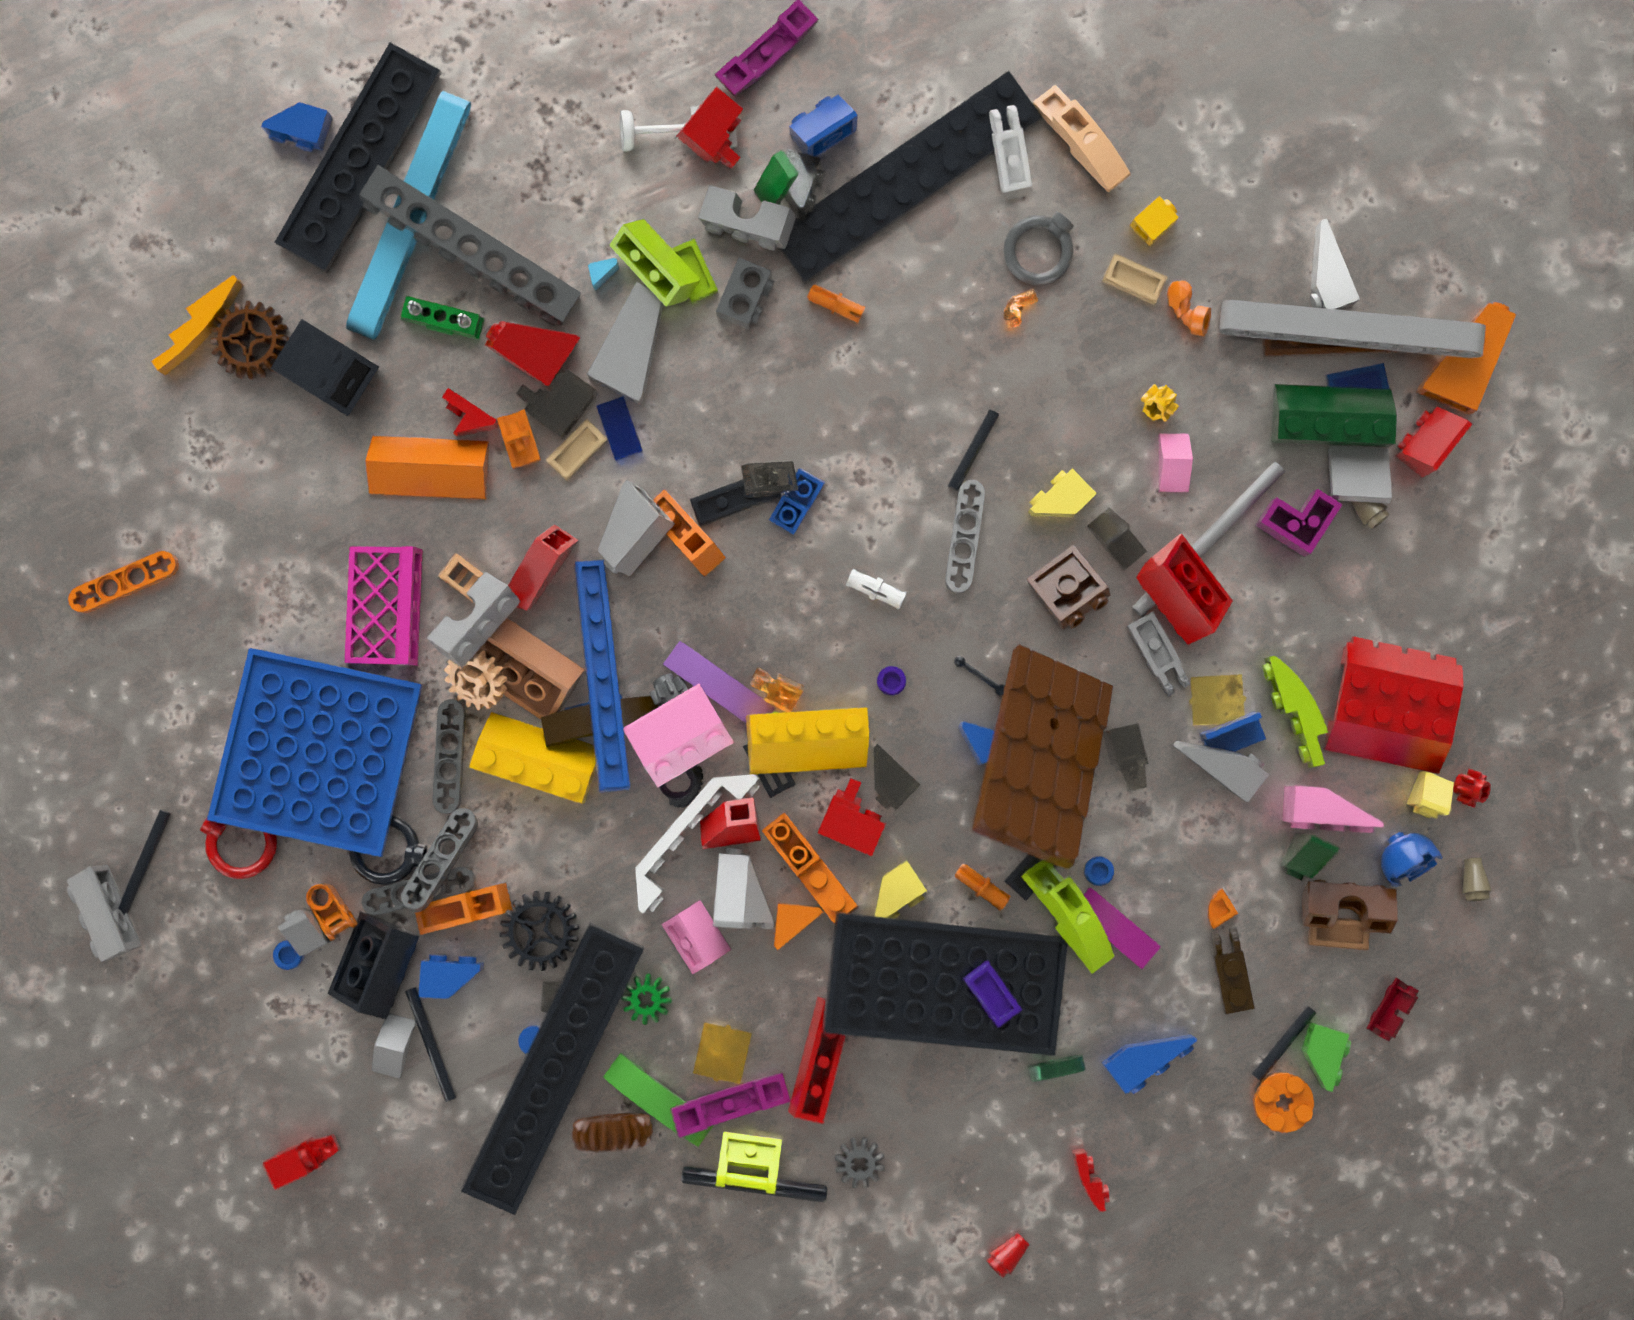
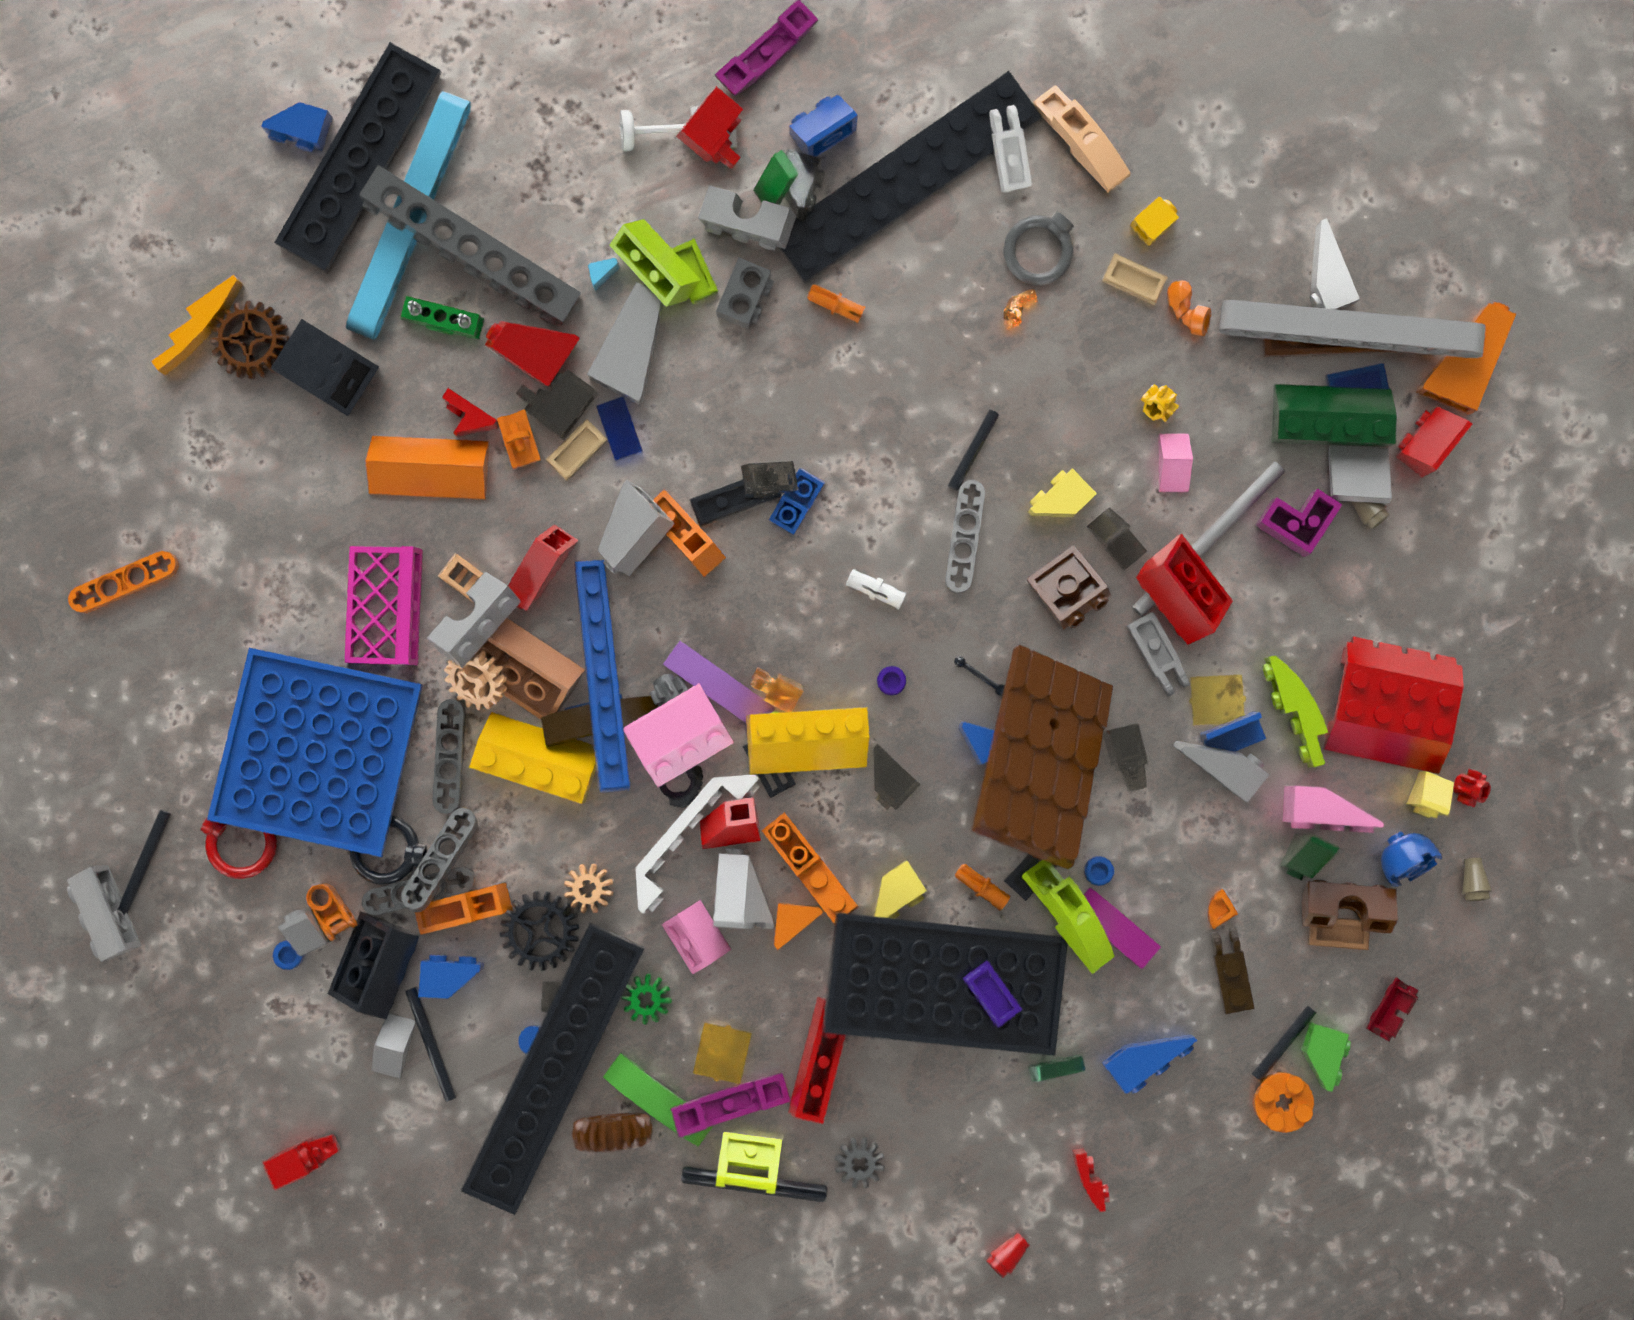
red hinge [818,778,886,856] -> none
none -> light nougat gear [564,864,614,913]

